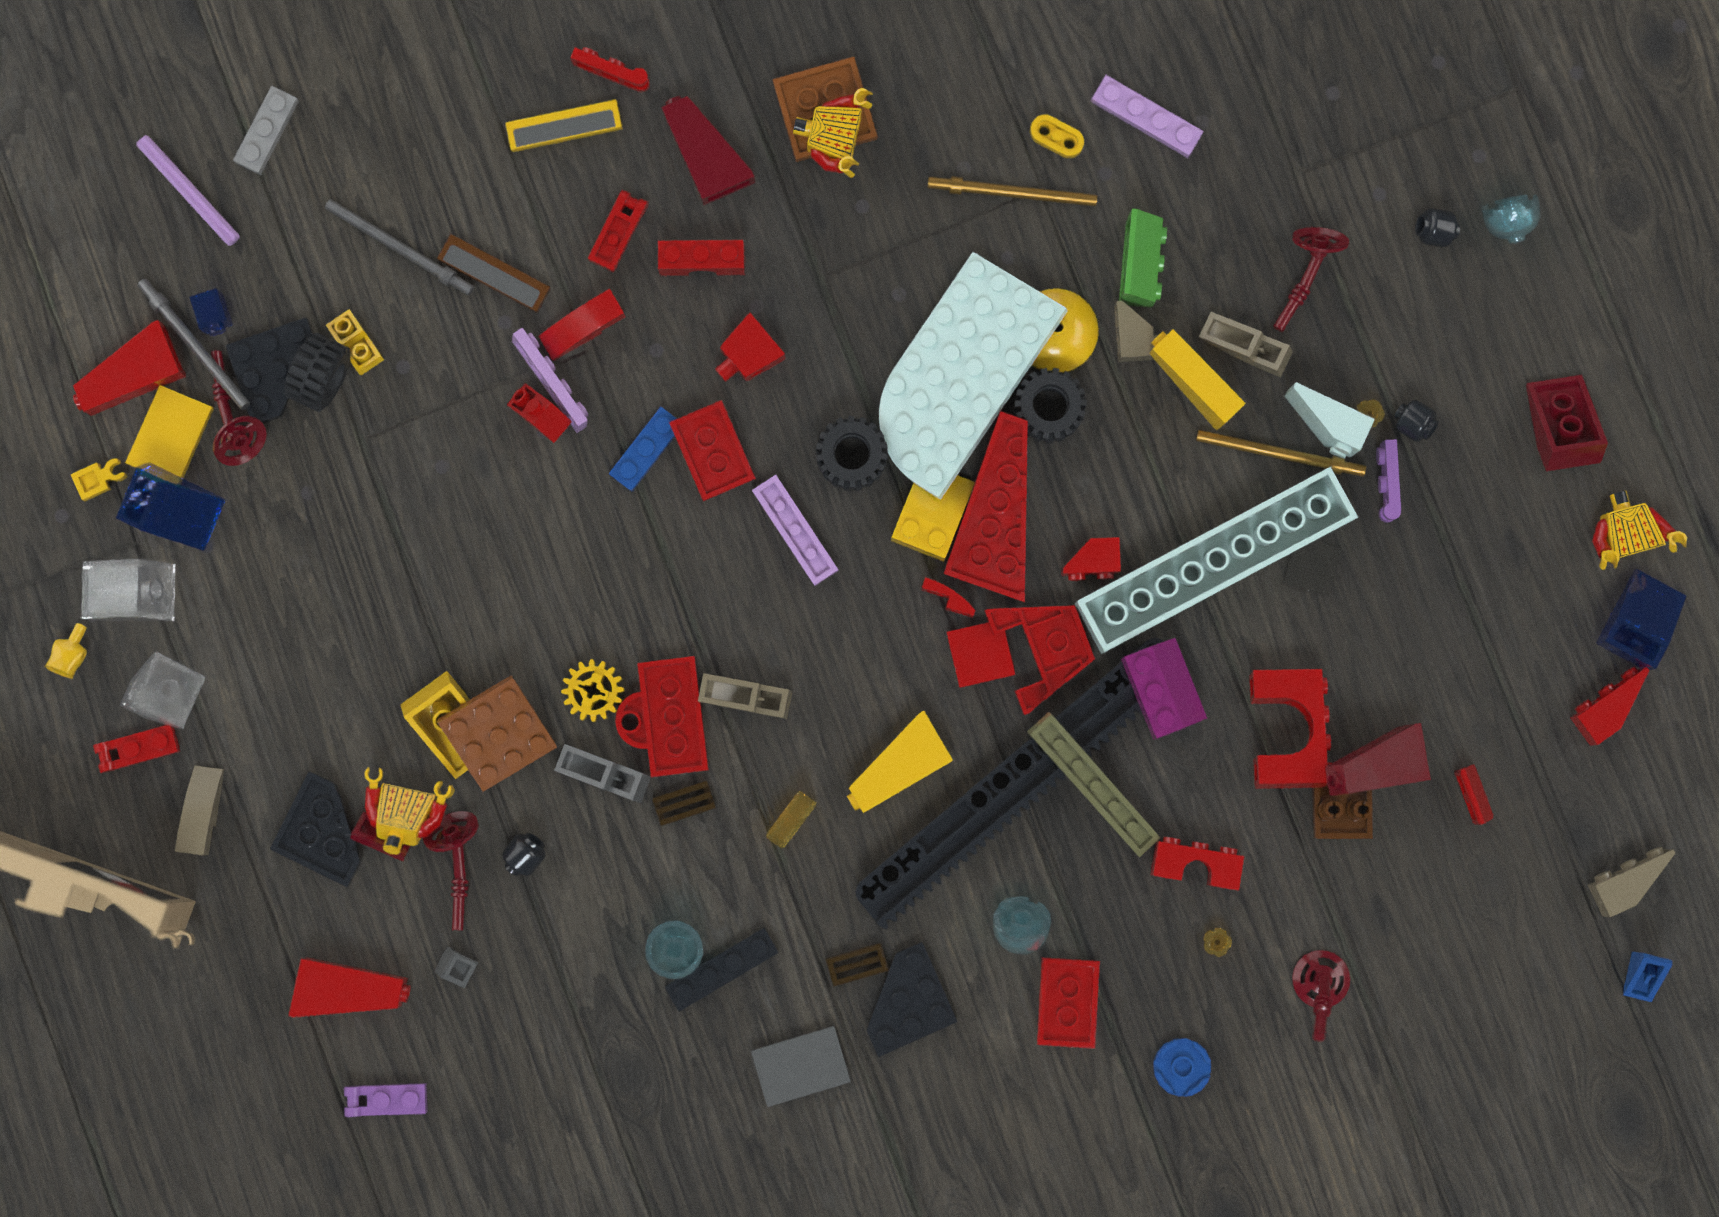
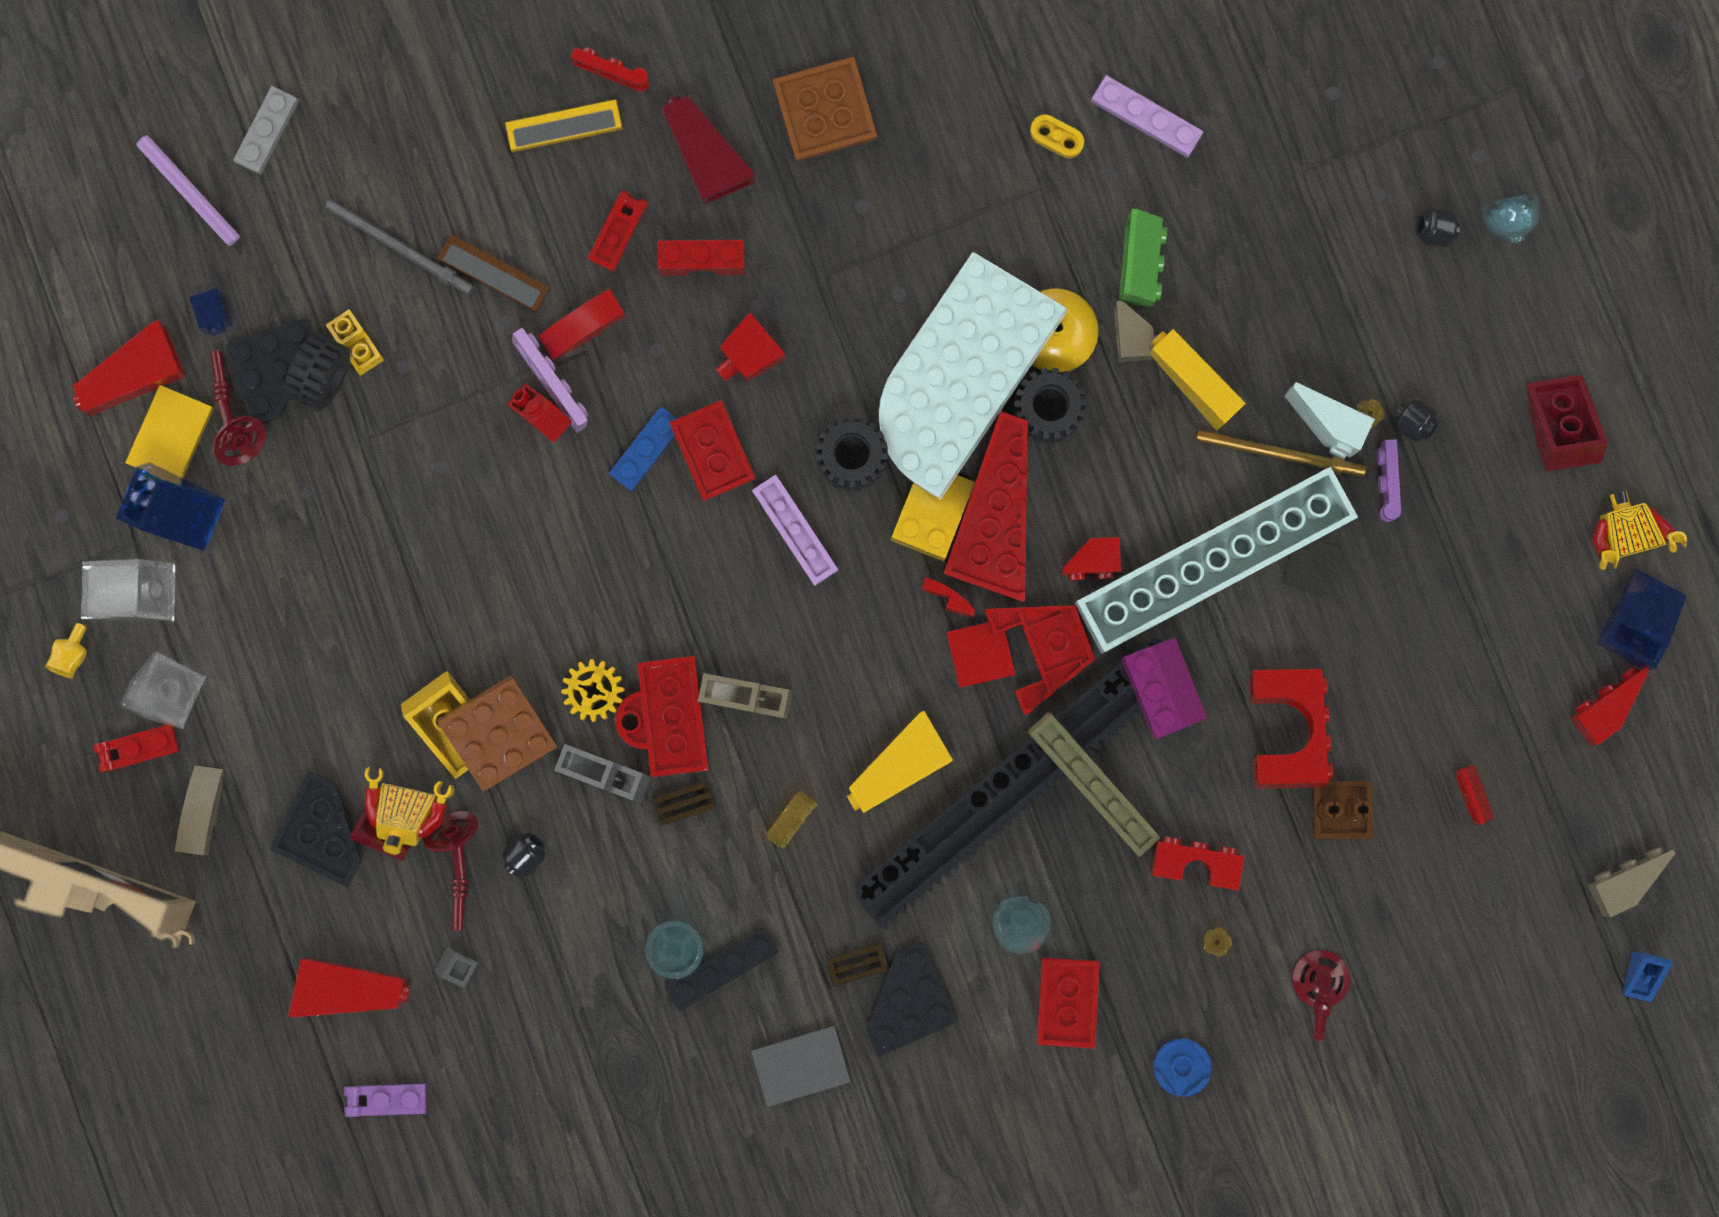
yellow plate [70,459,127,501] -> none
flat silver bar [137,279,250,410] -> none
torso [793,88,873,178] -> none
pearl gold bar [928,176,1097,206] -> none
dark tan slope [1199,312,1293,377] -> none
dark red dish [1273,227,1349,332] -> none
dark red slope [1325,723,1431,796] -> none

